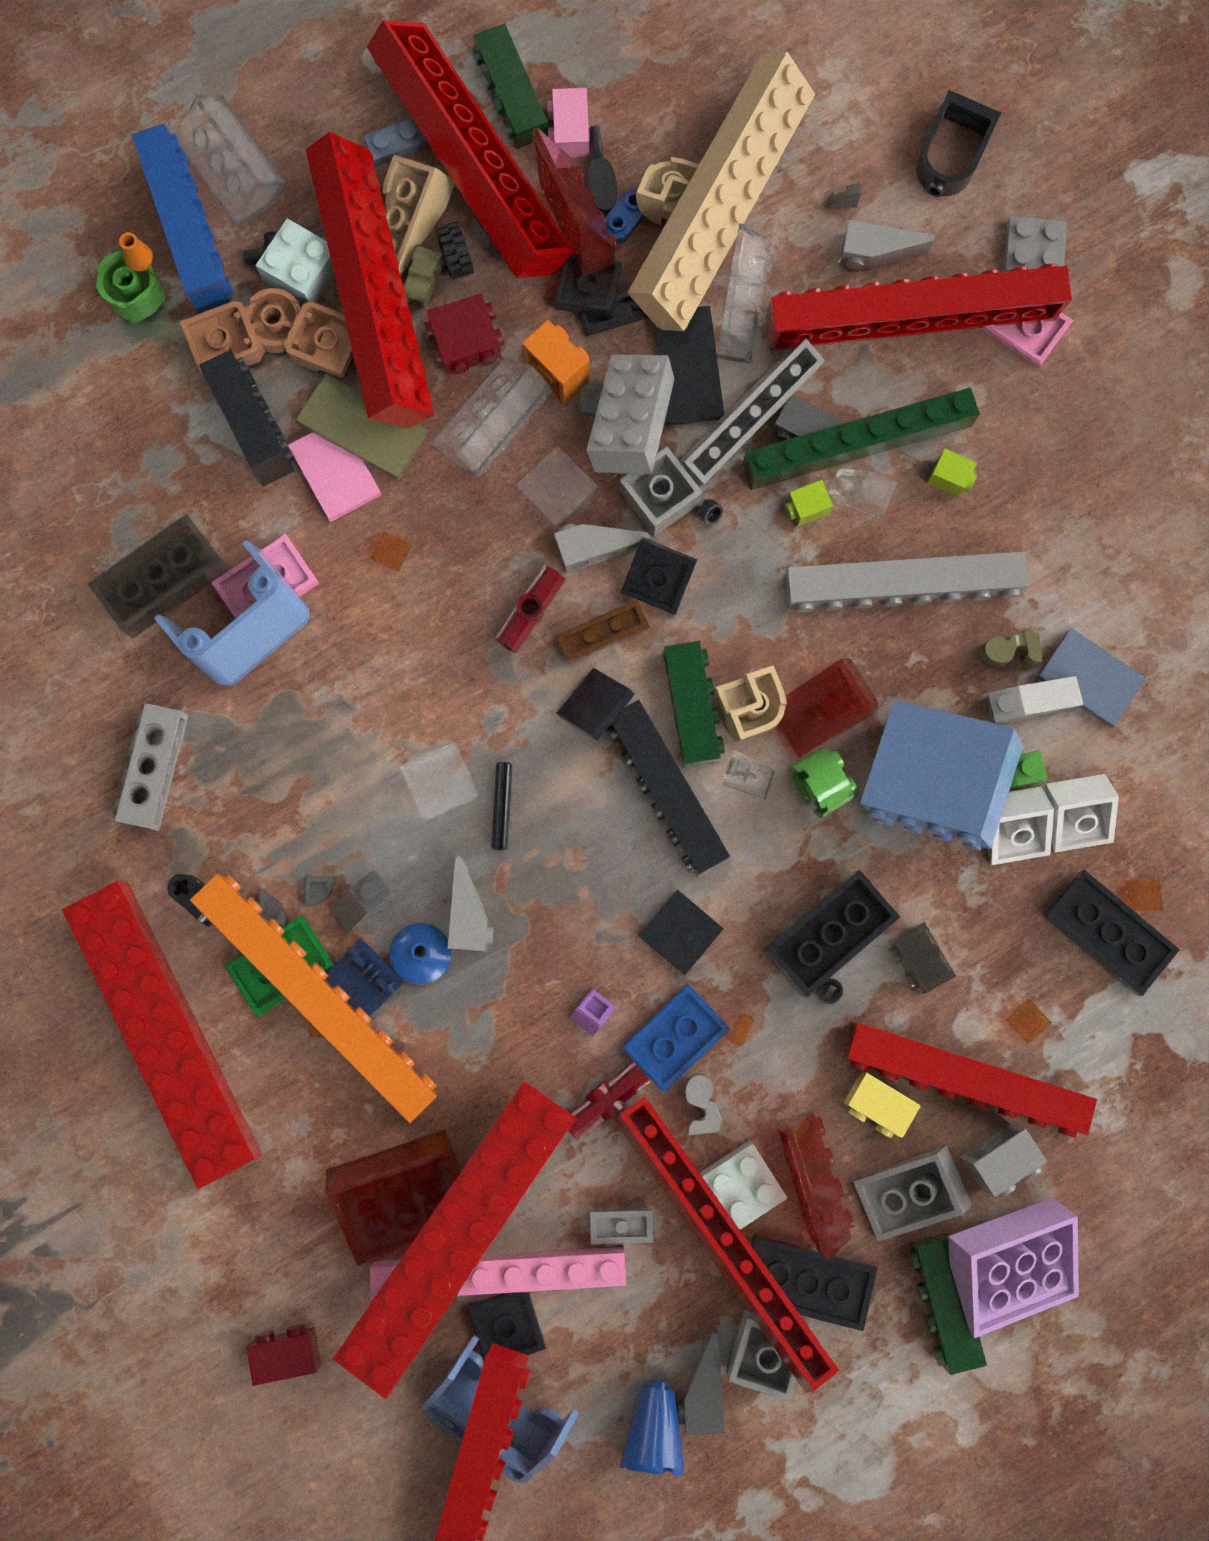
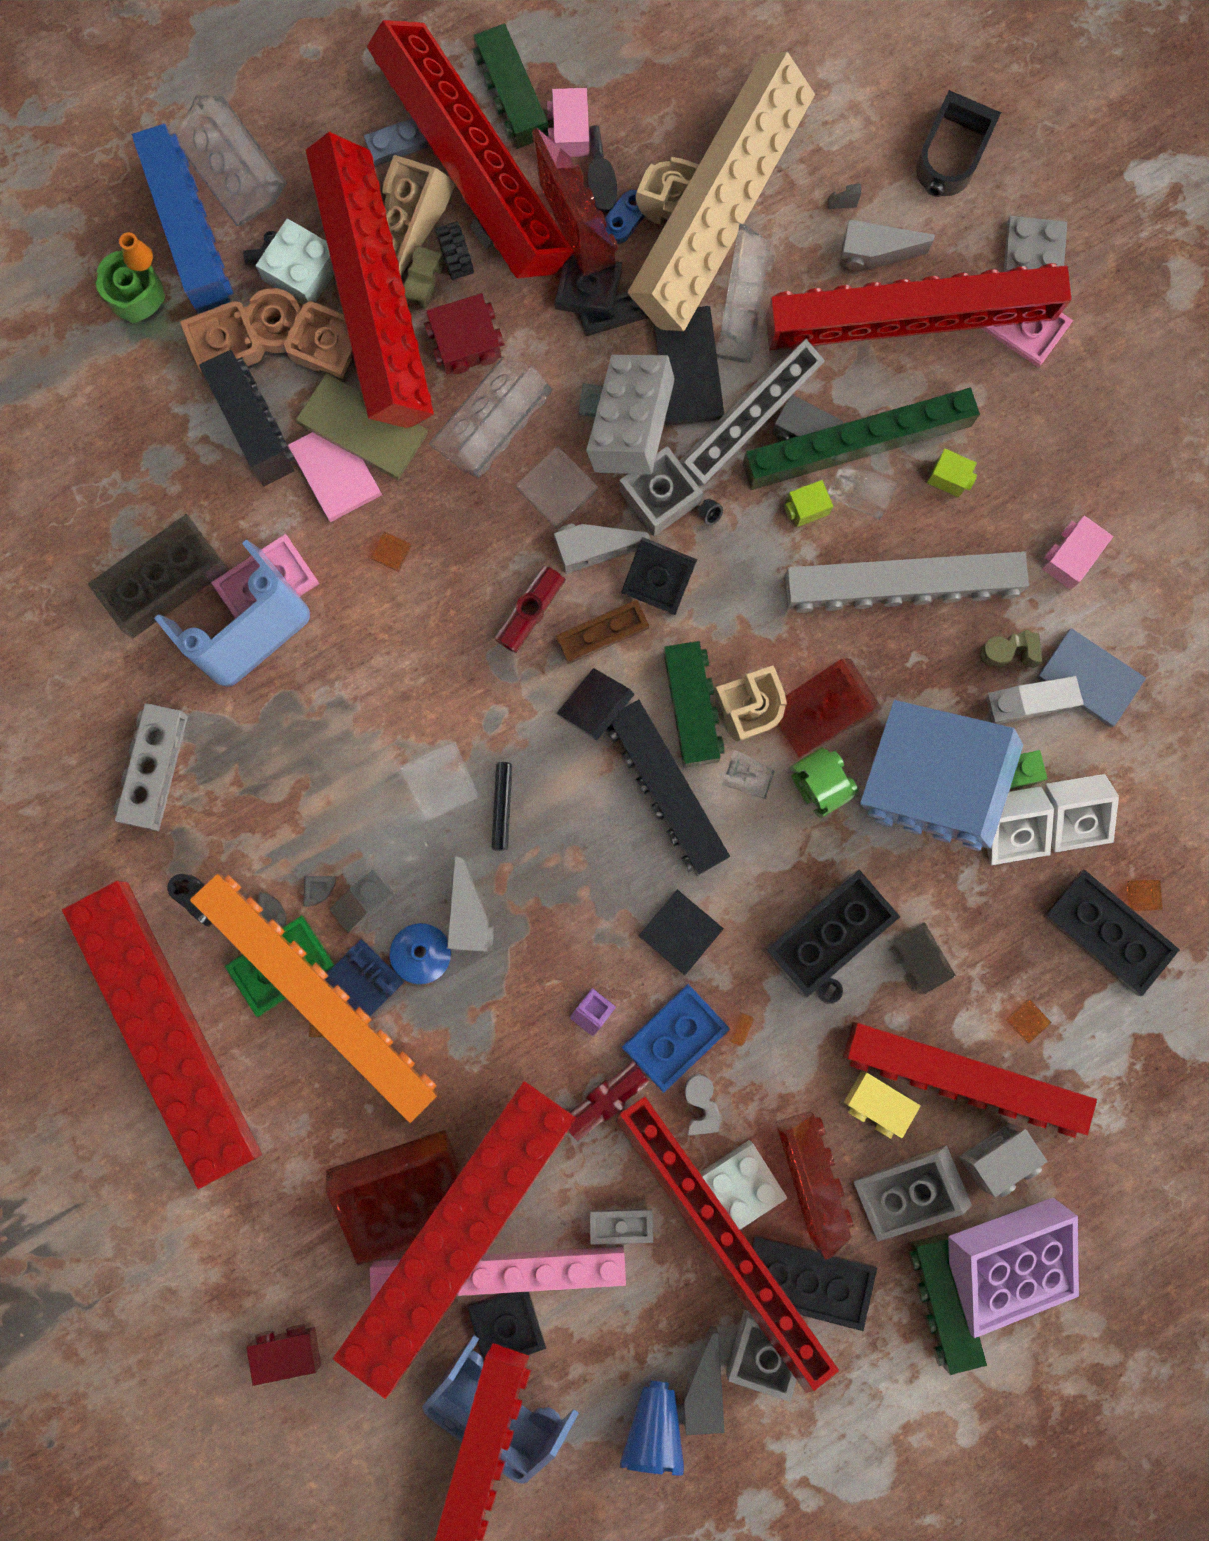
orange brick [522,320,589,406] -> none
none -> bright pink brick [1042,516,1113,590]

